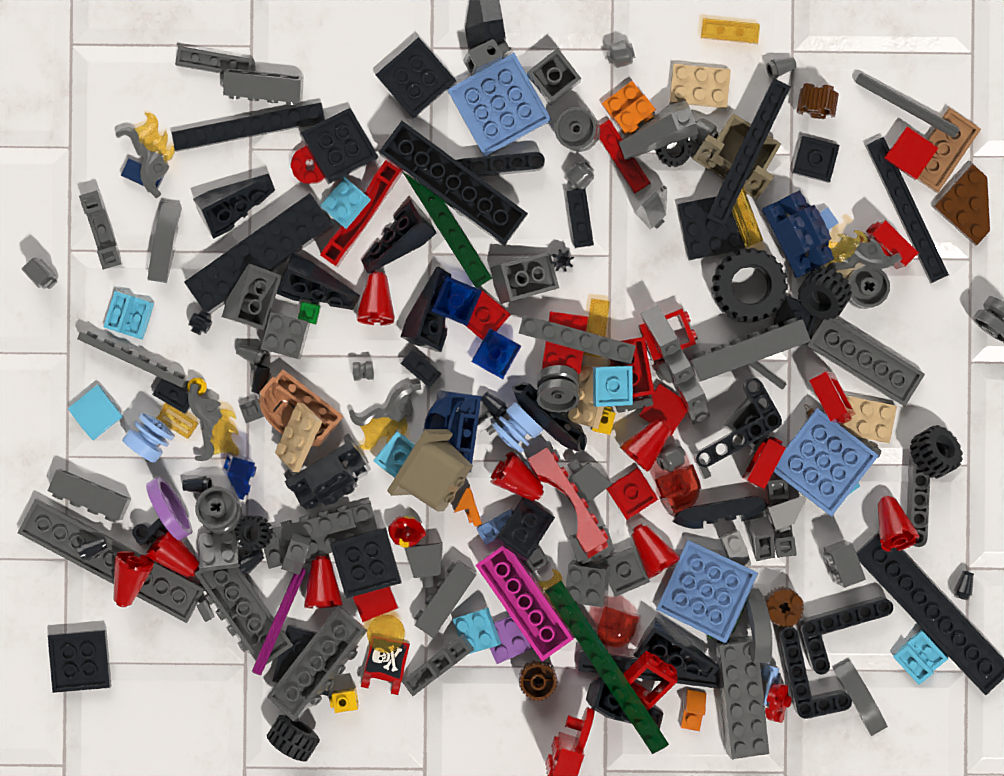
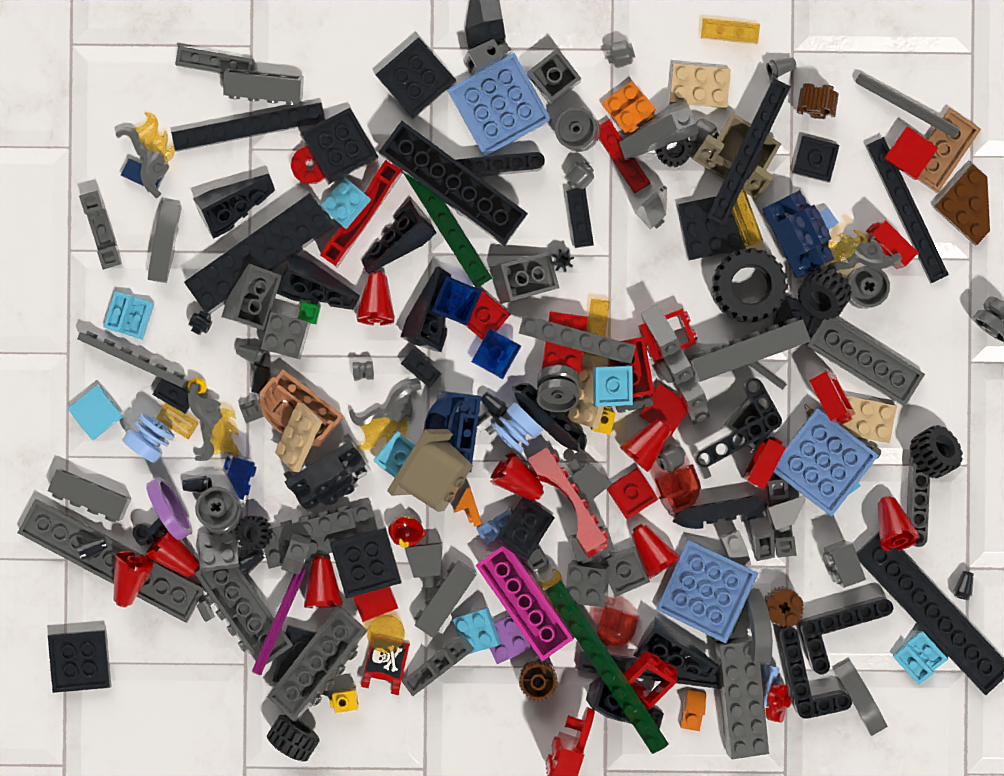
dark grey brick [21,257,58,289] -> none

